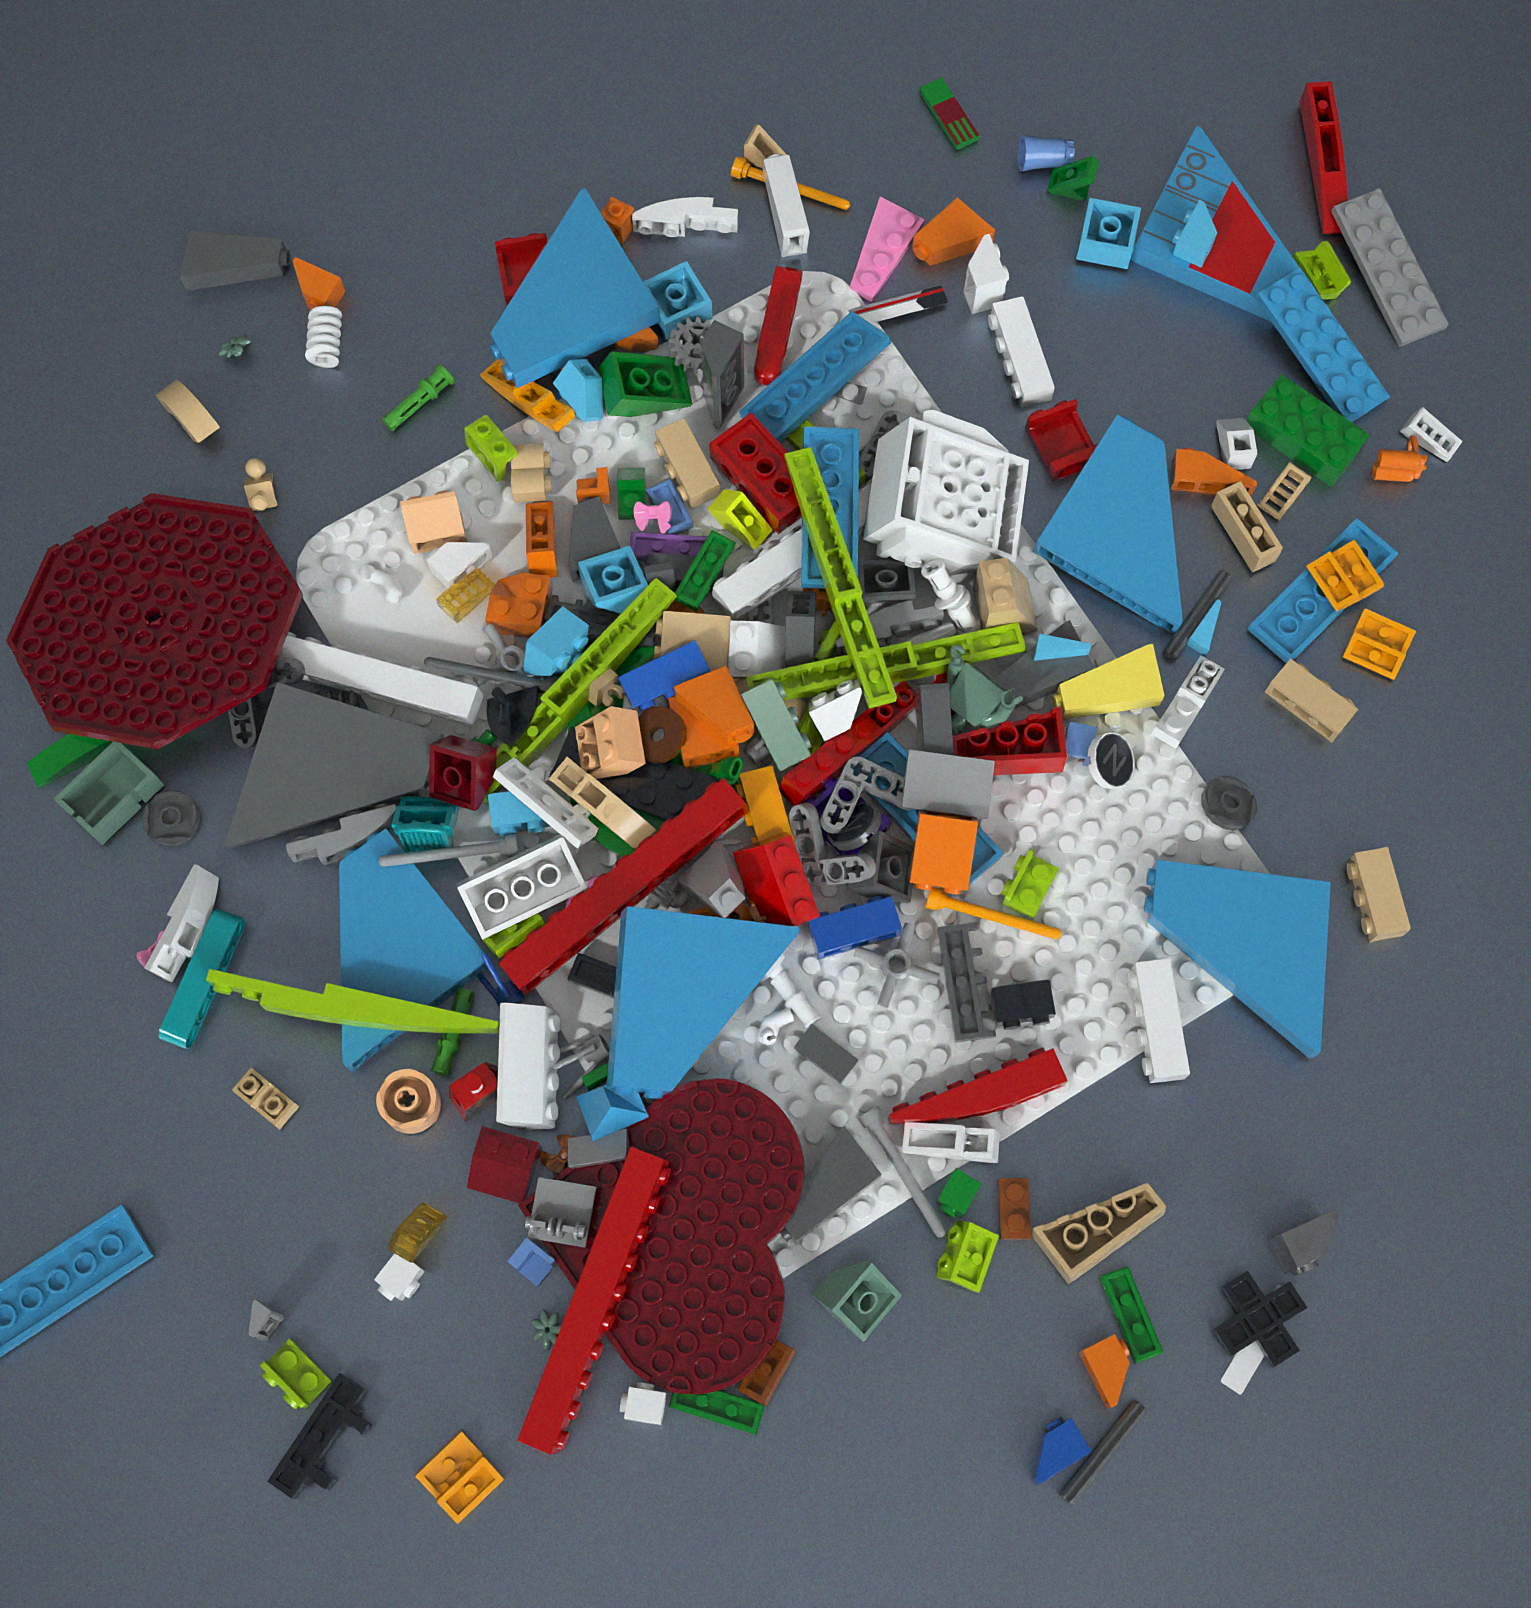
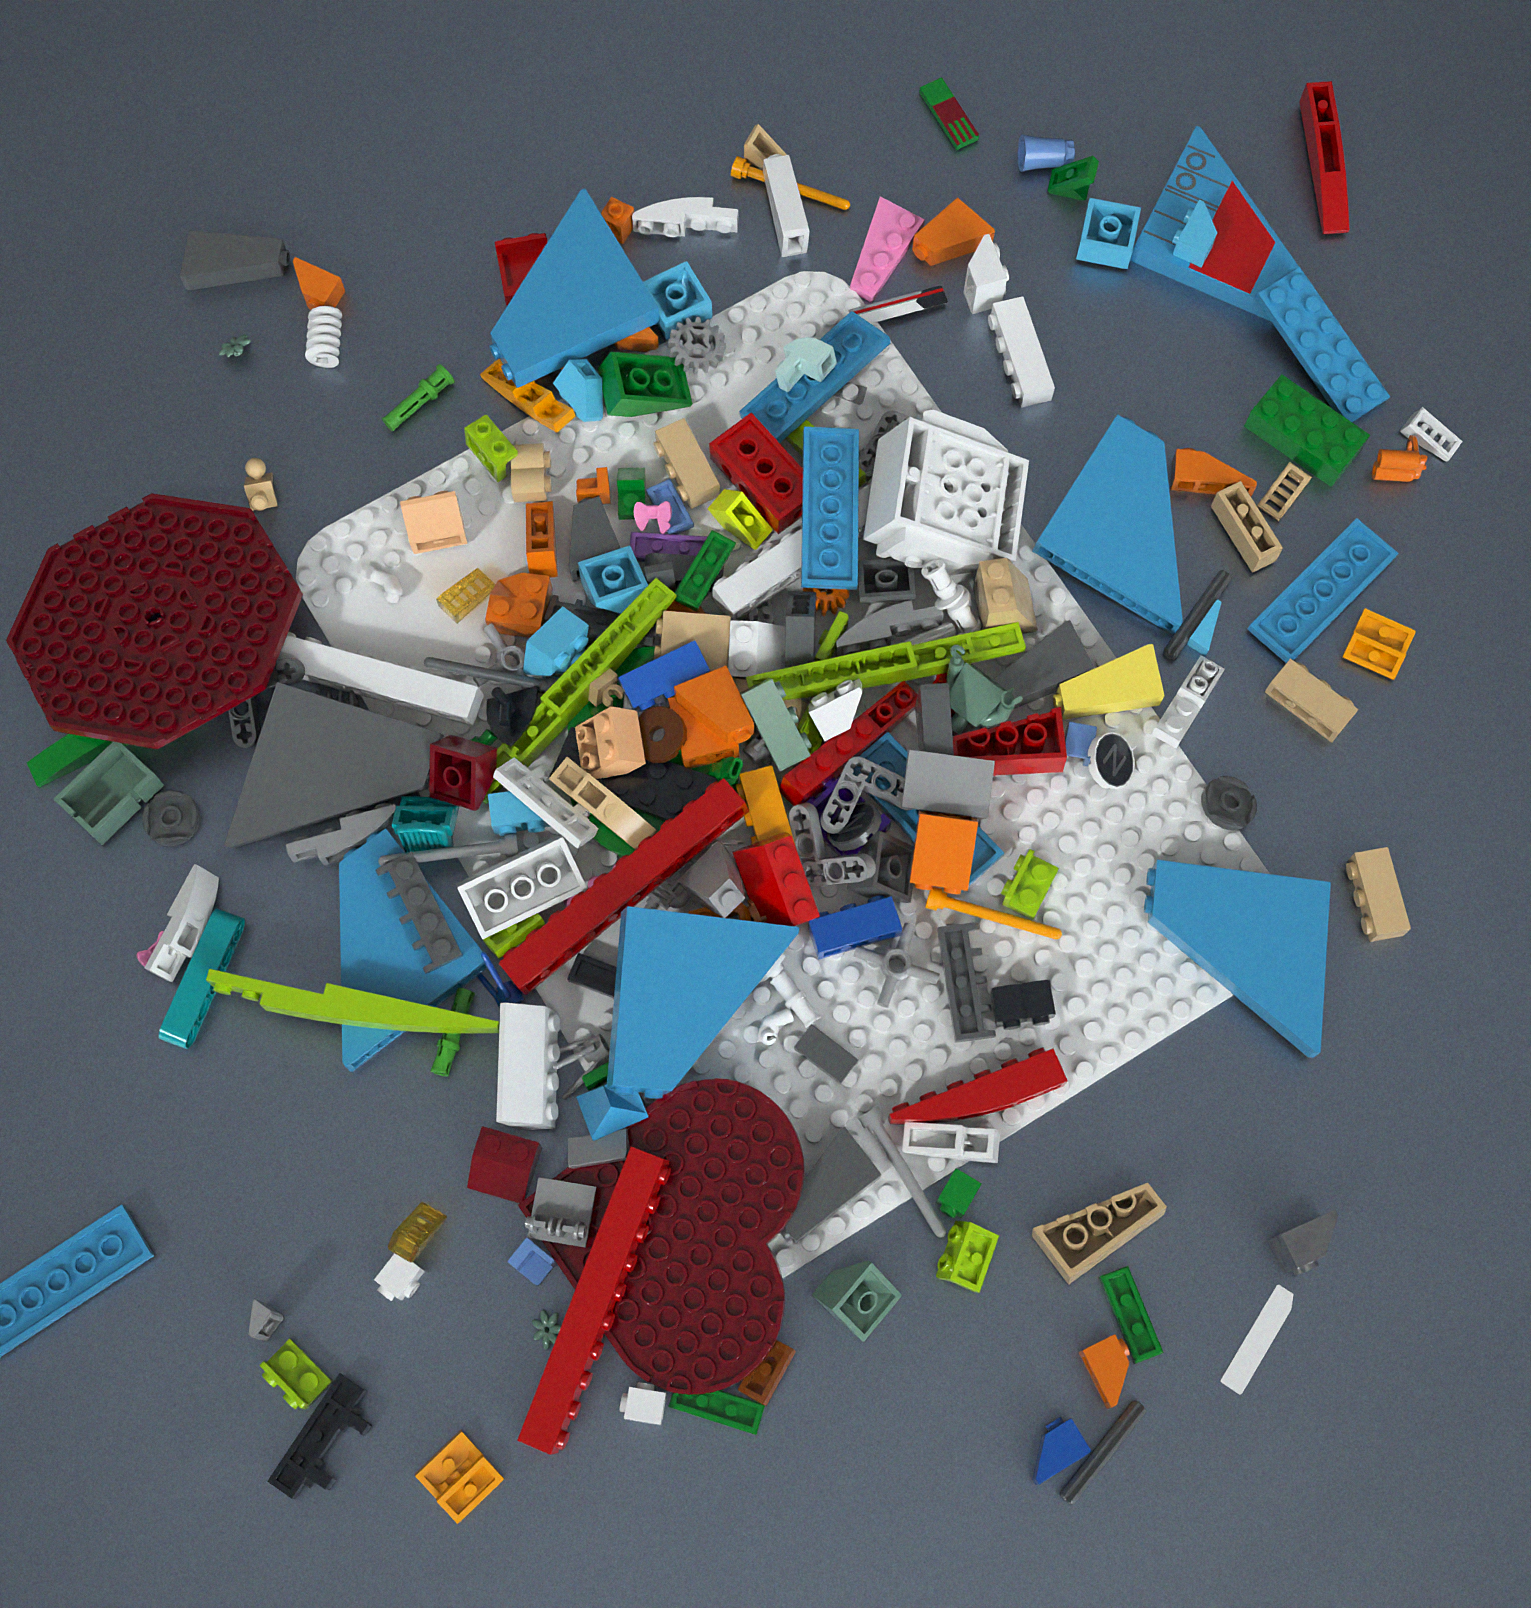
tan brick [155,380,220,443] -> none
tan slope [232,1067,299,1130] -> none
light nougat brick [376,1069,441,1134] -> none
white slope [426,542,493,592] -> none
red torso [449,1062,498,1122] -> none
dark orange piece [540,1134,574,1175] -> none
dark grey slope [699,320,744,429] -> none
red piece [754,265,803,385] -> none
lime slope [784,447,897,709] -> none
dark orange plate [997,1178,1031,1240] -> none
red panel [1025,399,1098,482] -> none
medium azure piece [1033,634,1091,661] -> none
white brick [1128,959,1190,1083] -> none
black plate [1213,1271,1308,1368] -> none
white slope [1216,418,1257,470] -> none
lime bracket [1292,241,1351,300] -> none
light orange slope [1306,539,1385,612] -> none
light grey plate [1331,189,1449,347] -> none
none -> dark grey hinge [375,852,463,974]
none -> light aqua brick [775,337,837,392]

